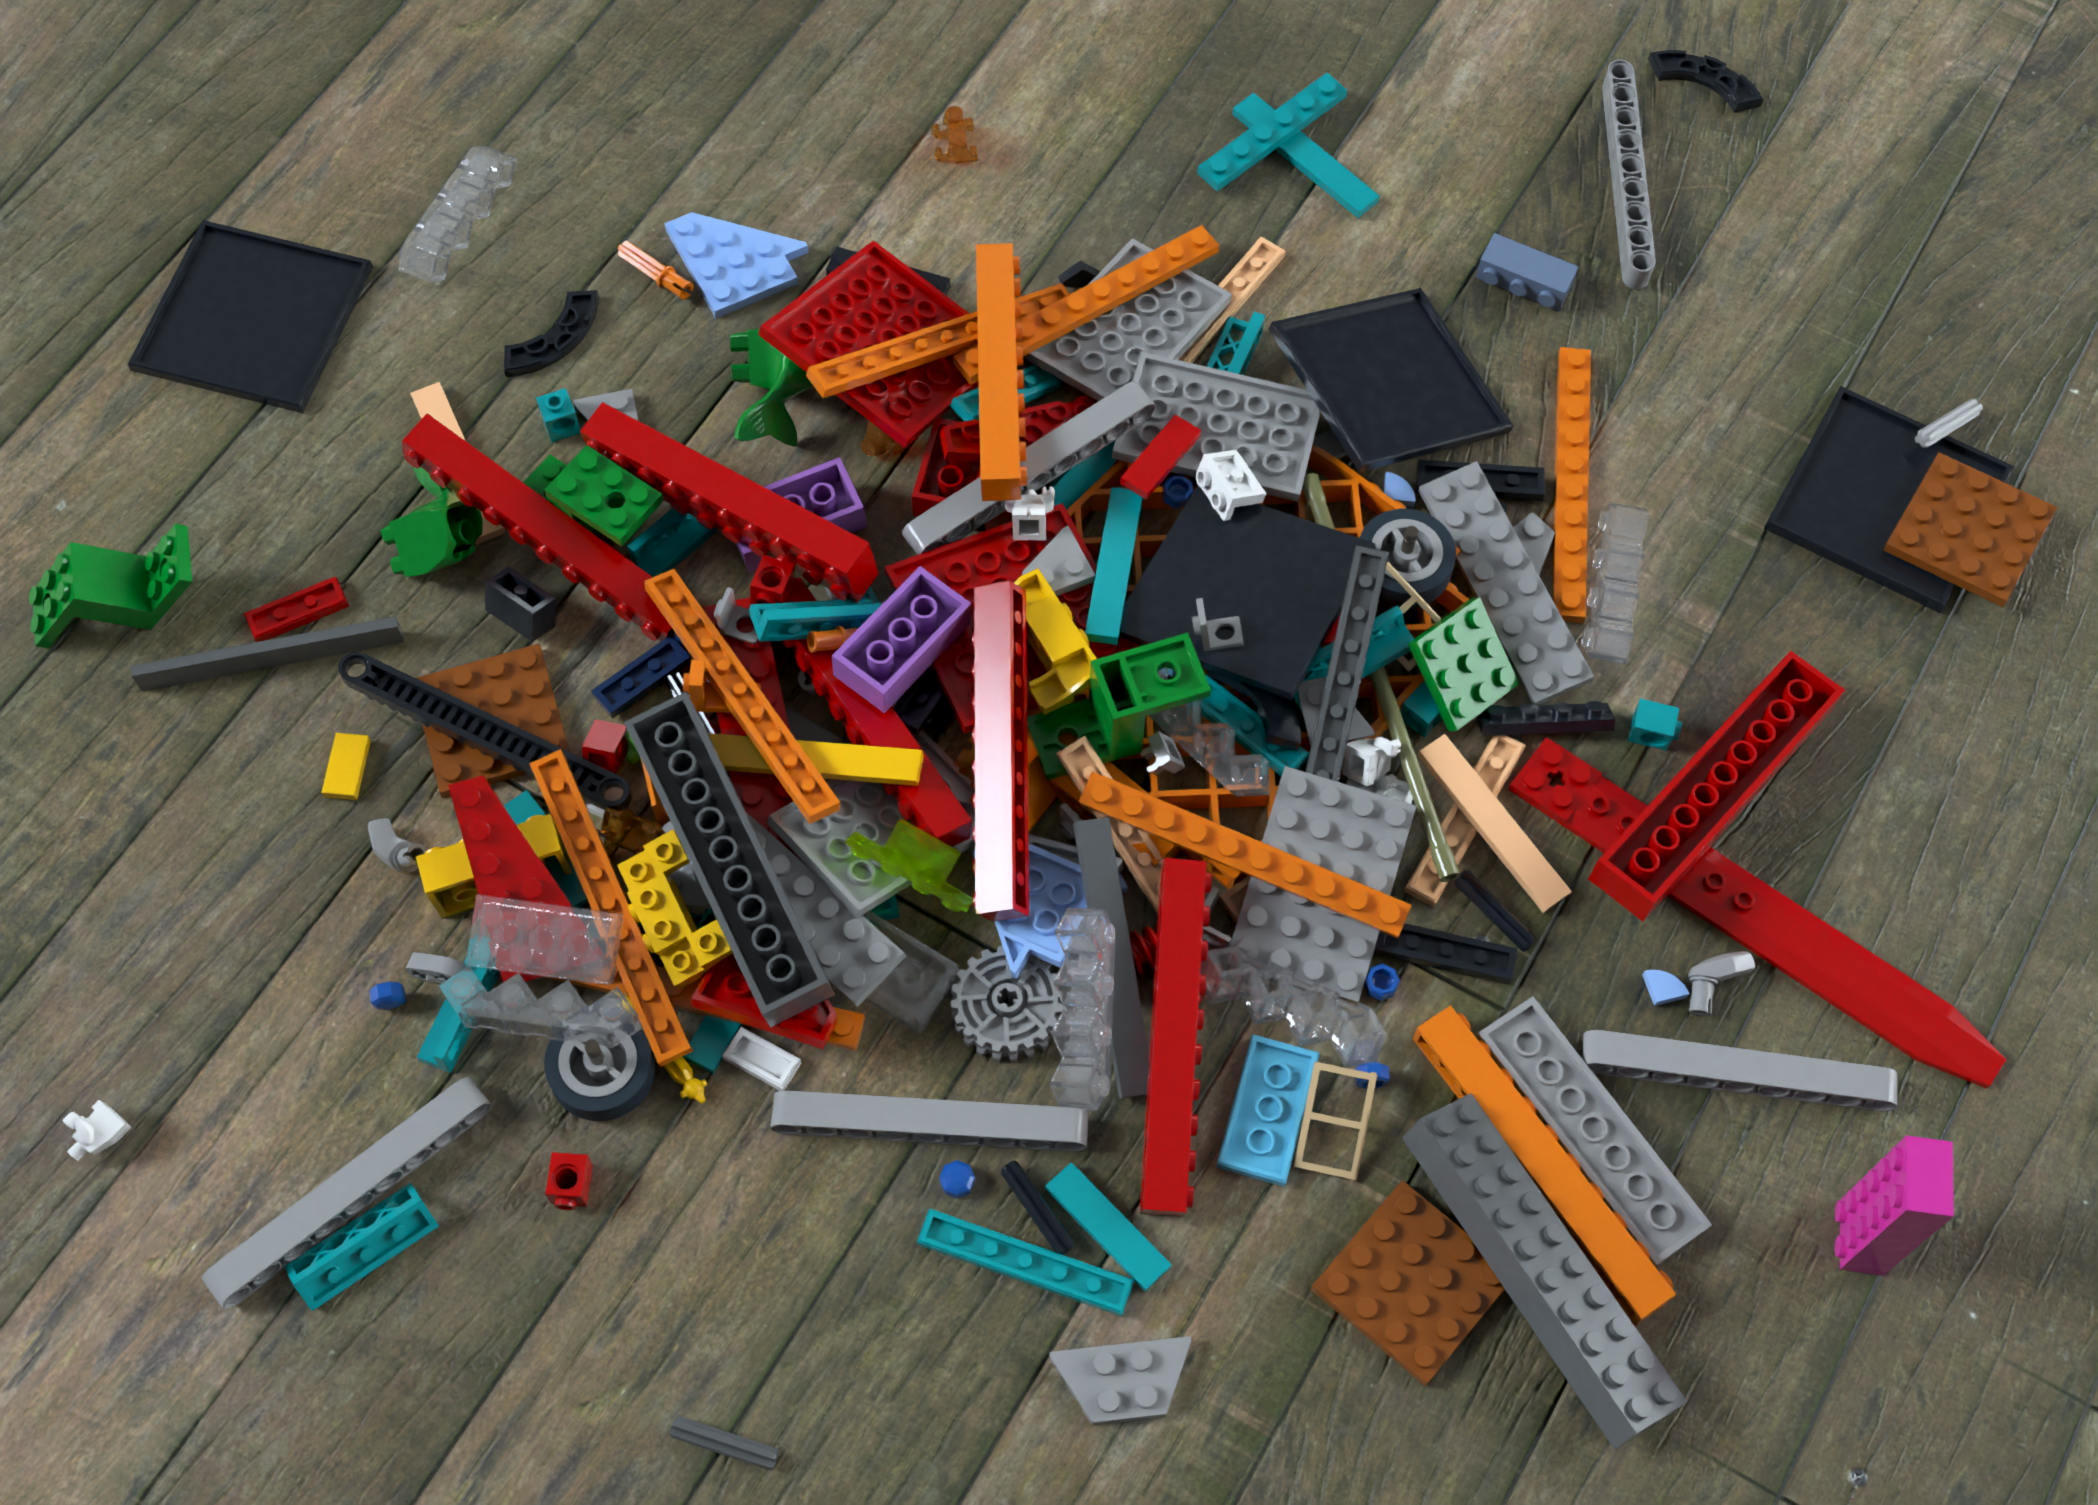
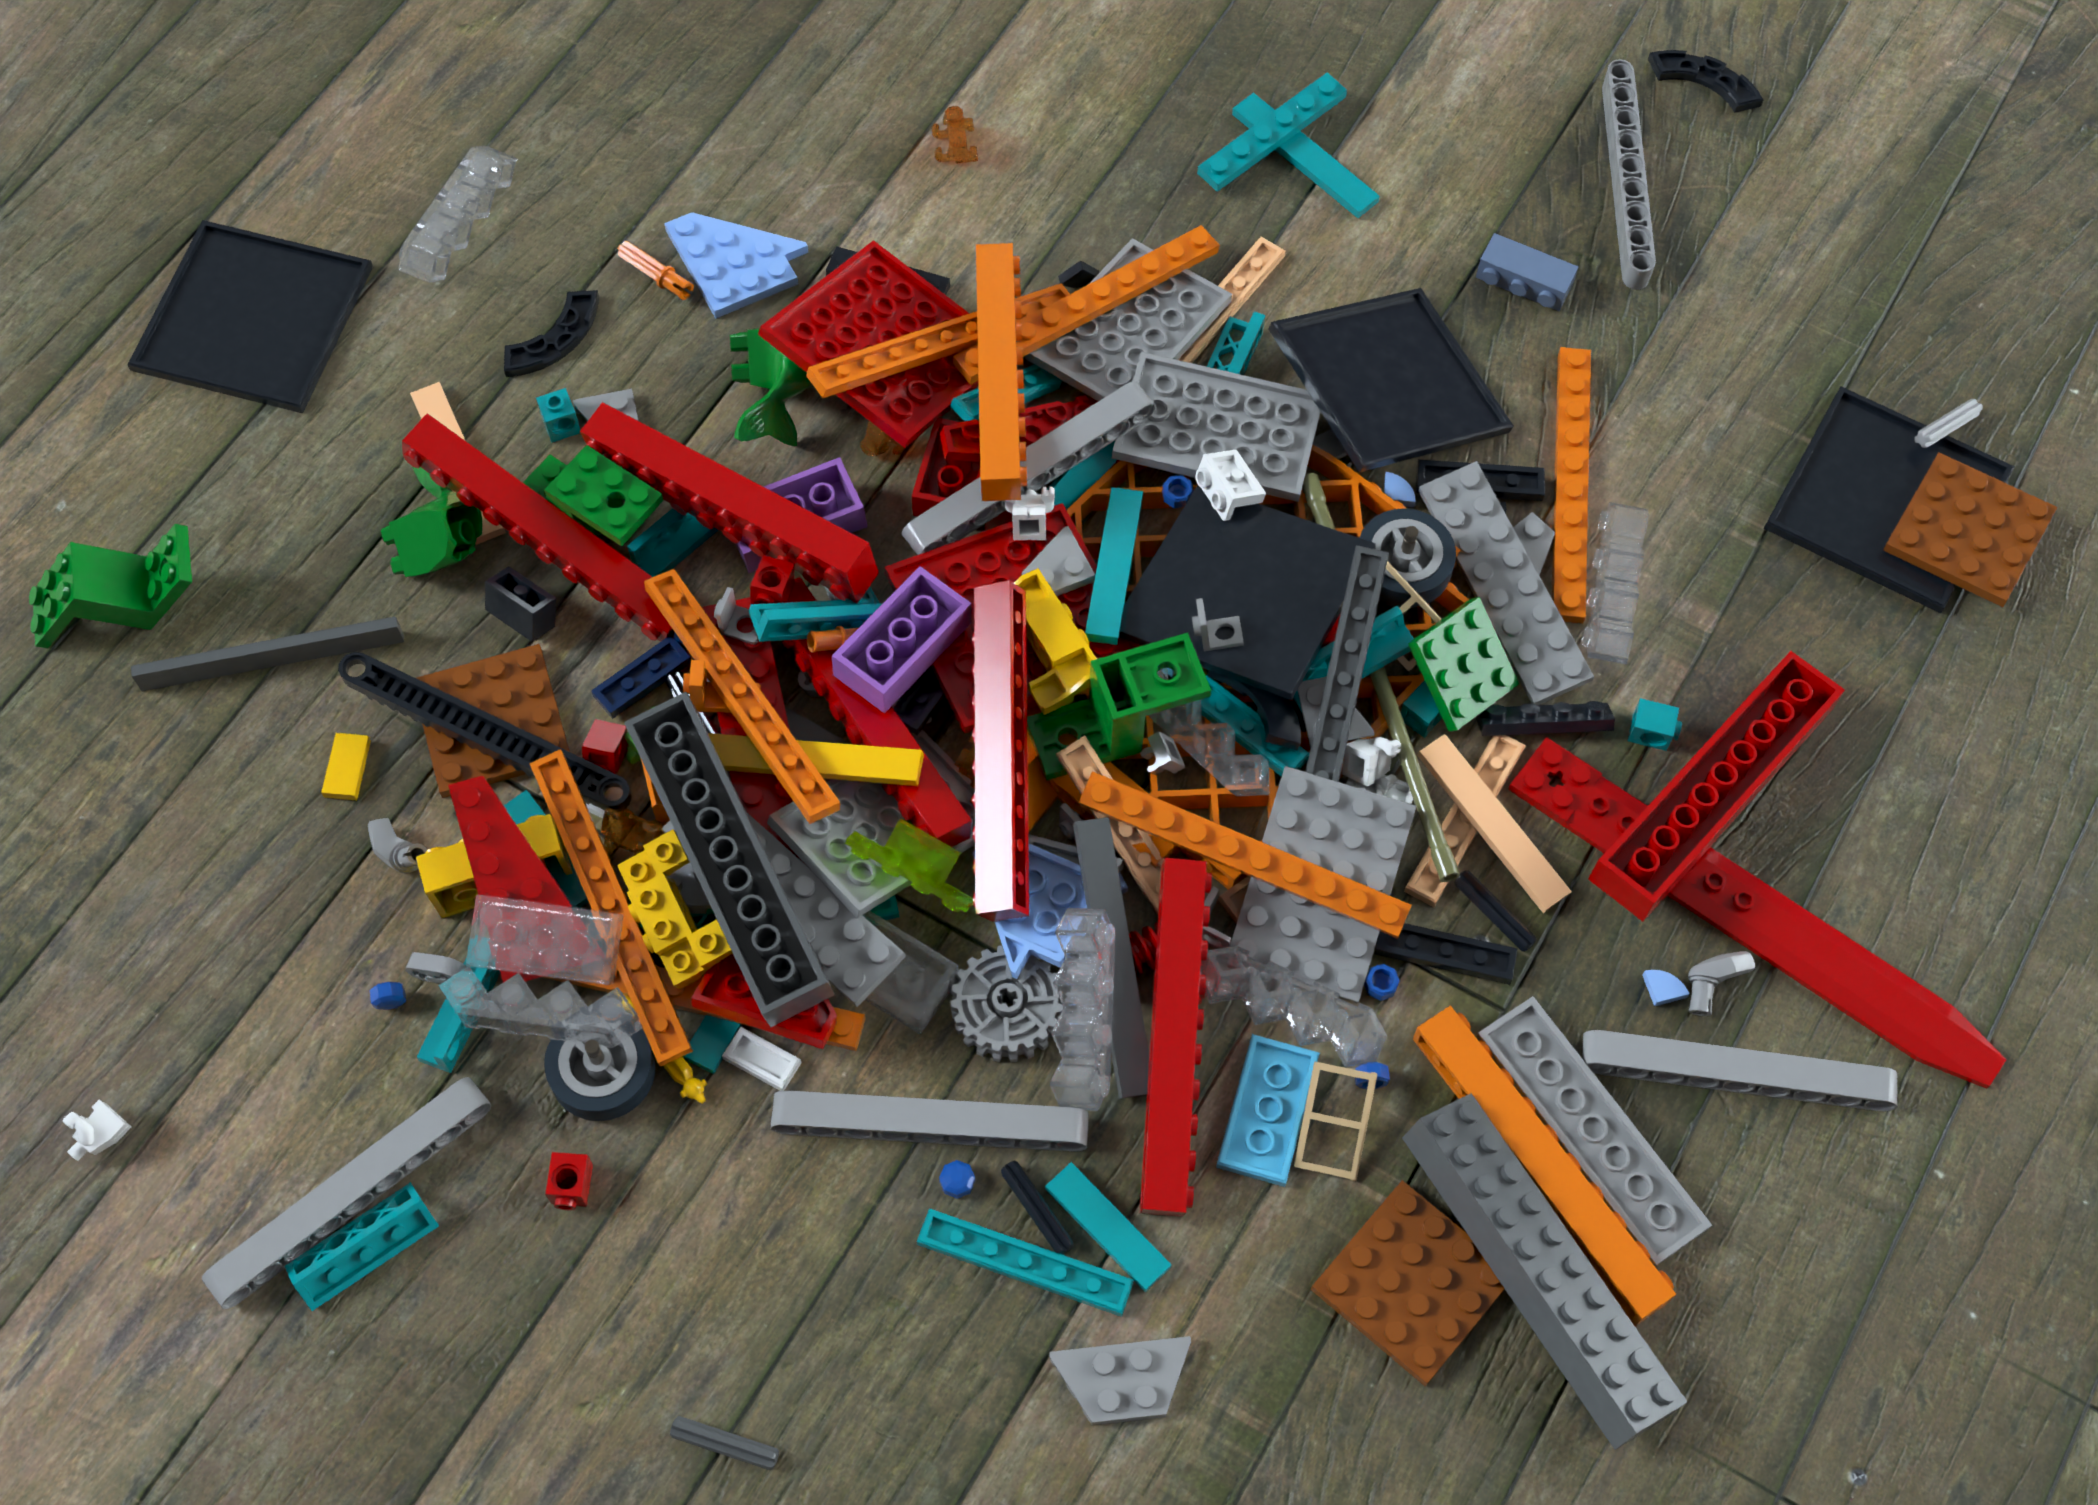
red tile [244,576,350,642] -> none
red tile [1120,414,1201,500] -> none
dark pink brick [1835,1135,1954,1276] -> none

